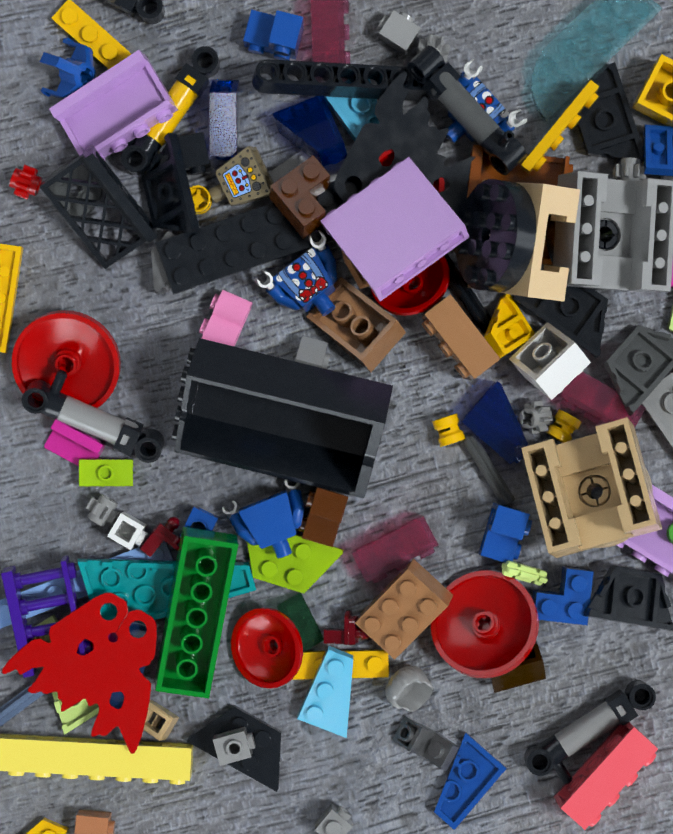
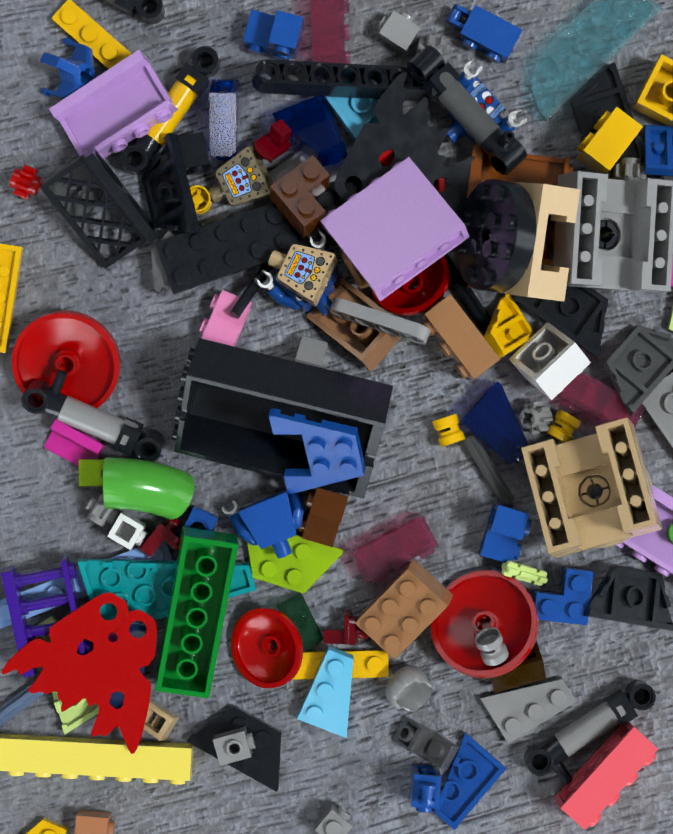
yellow plate [520,80,599,174] -> none
none -> bright green brick [103,457,195,520]
none -> black bar [230,263,273,319]
none -> dark red piece [254,119,292,163]
none -> tan torso [268,244,338,307]
none -> wing [269,408,366,494]
none -> light grey beam [329,298,431,345]
none -> blue brick [409,764,441,813]
none -> blue brick [445,4,523,64]
none -> light grey wheel [474,627,509,666]
none -> light grey wing [480,678,576,744]
none -> yellow brick [576,107,643,174]

